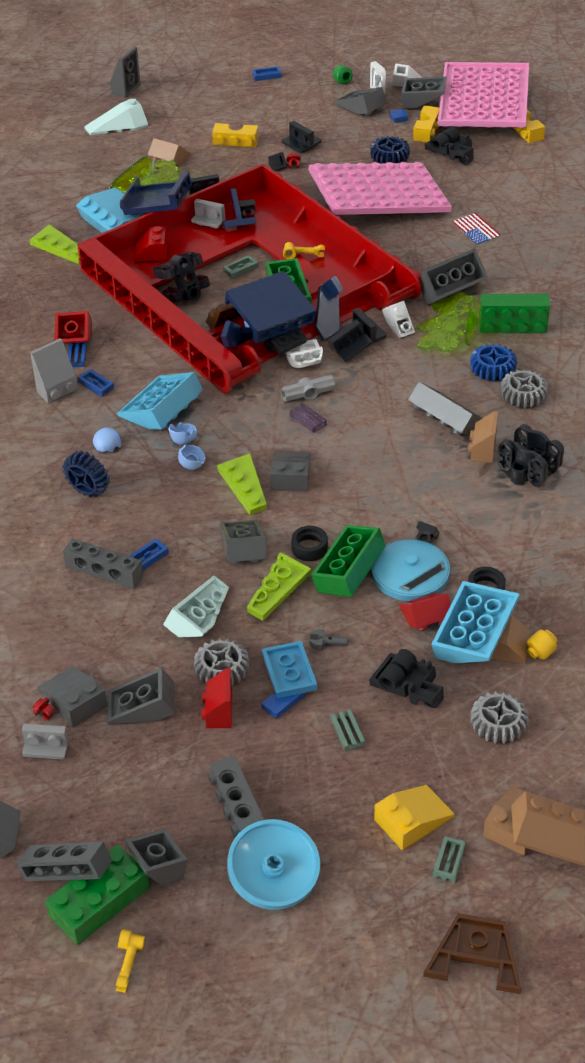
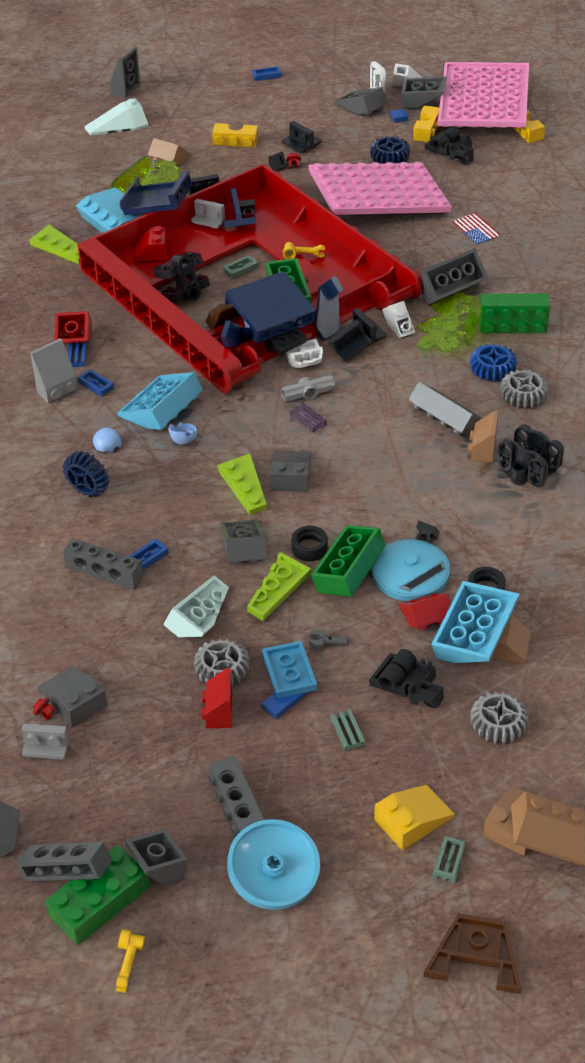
dark grey slope [107,668,175,724] -> none
light blue hair [178,444,206,470] -> none
green head [333,65,353,84] -> none
yellow head [527,629,558,660] -> none

